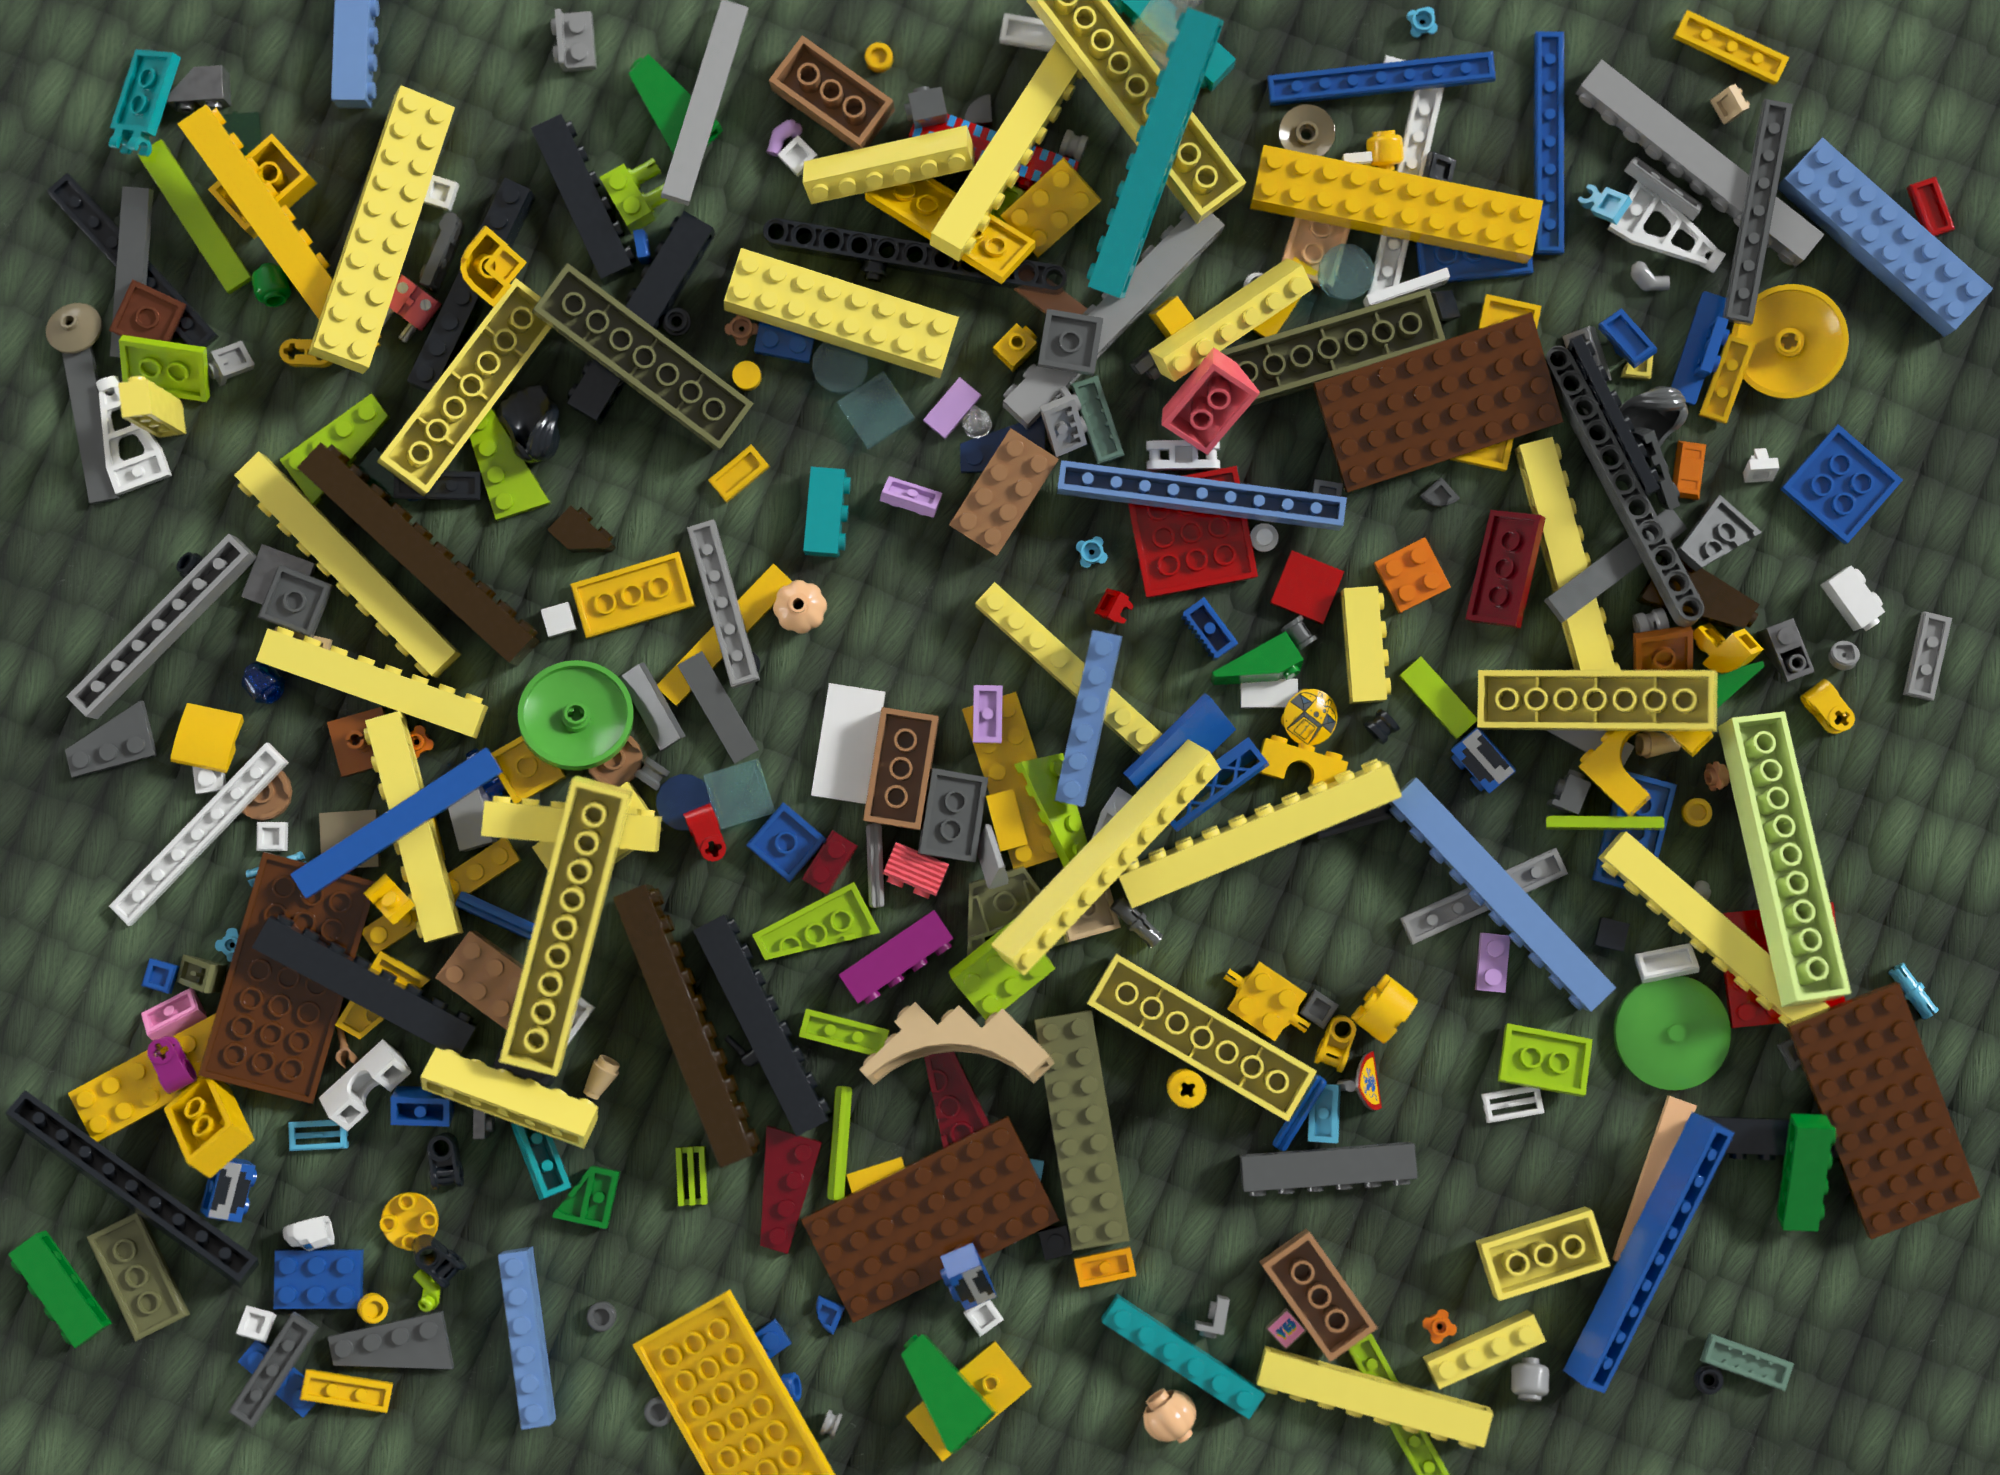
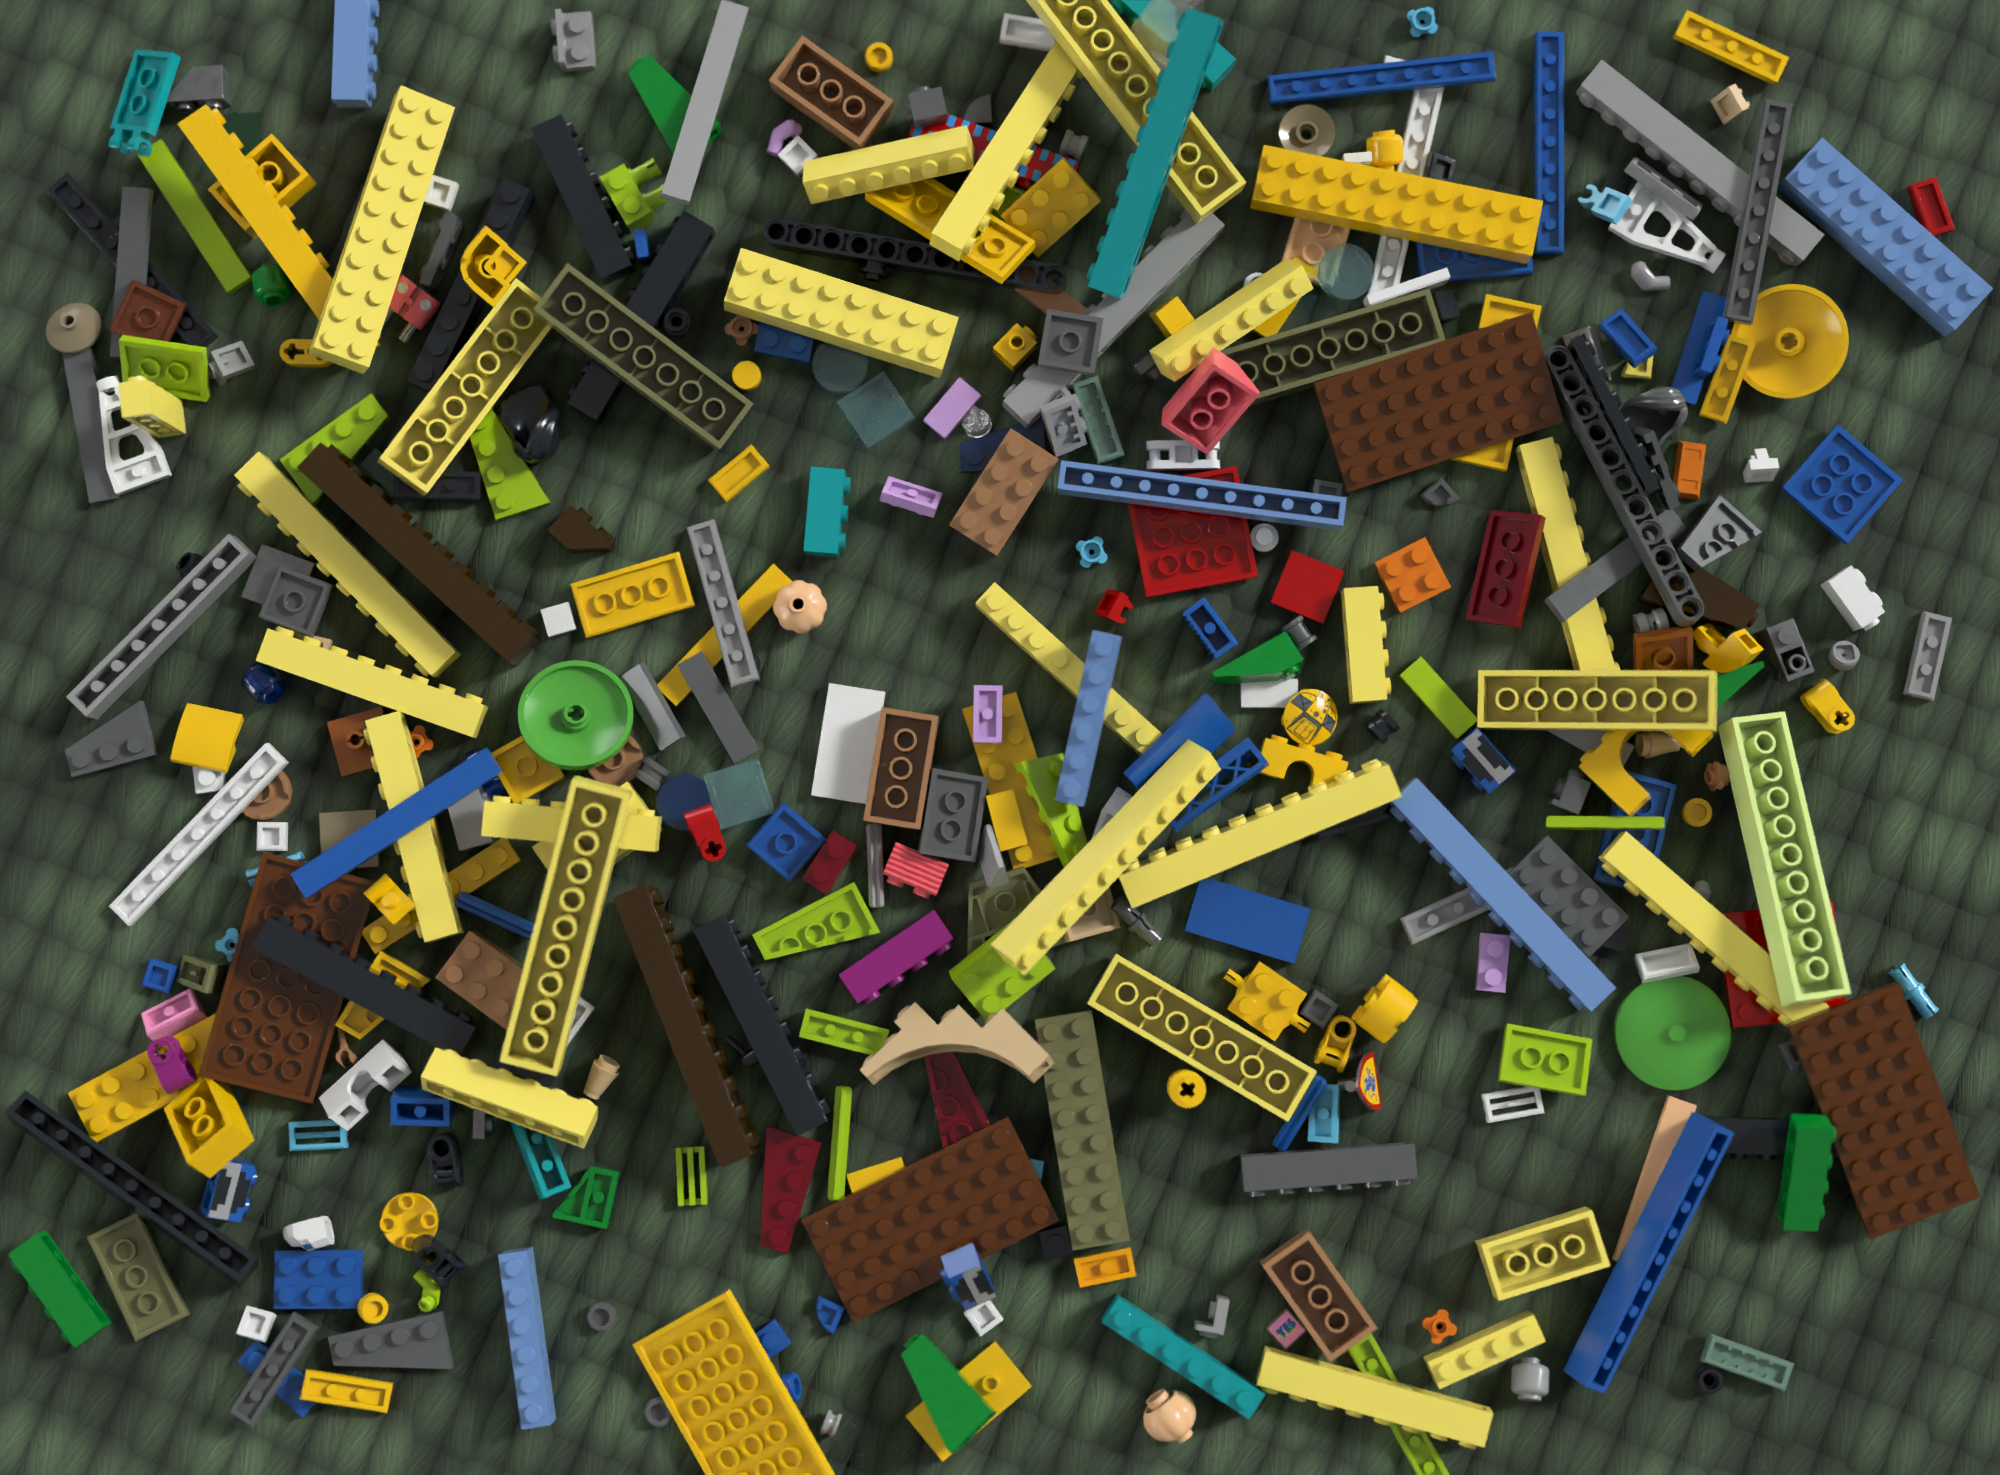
none -> blue tile [1184,878,1310,964]
none -> dark grey plate [1508,835,1629,957]

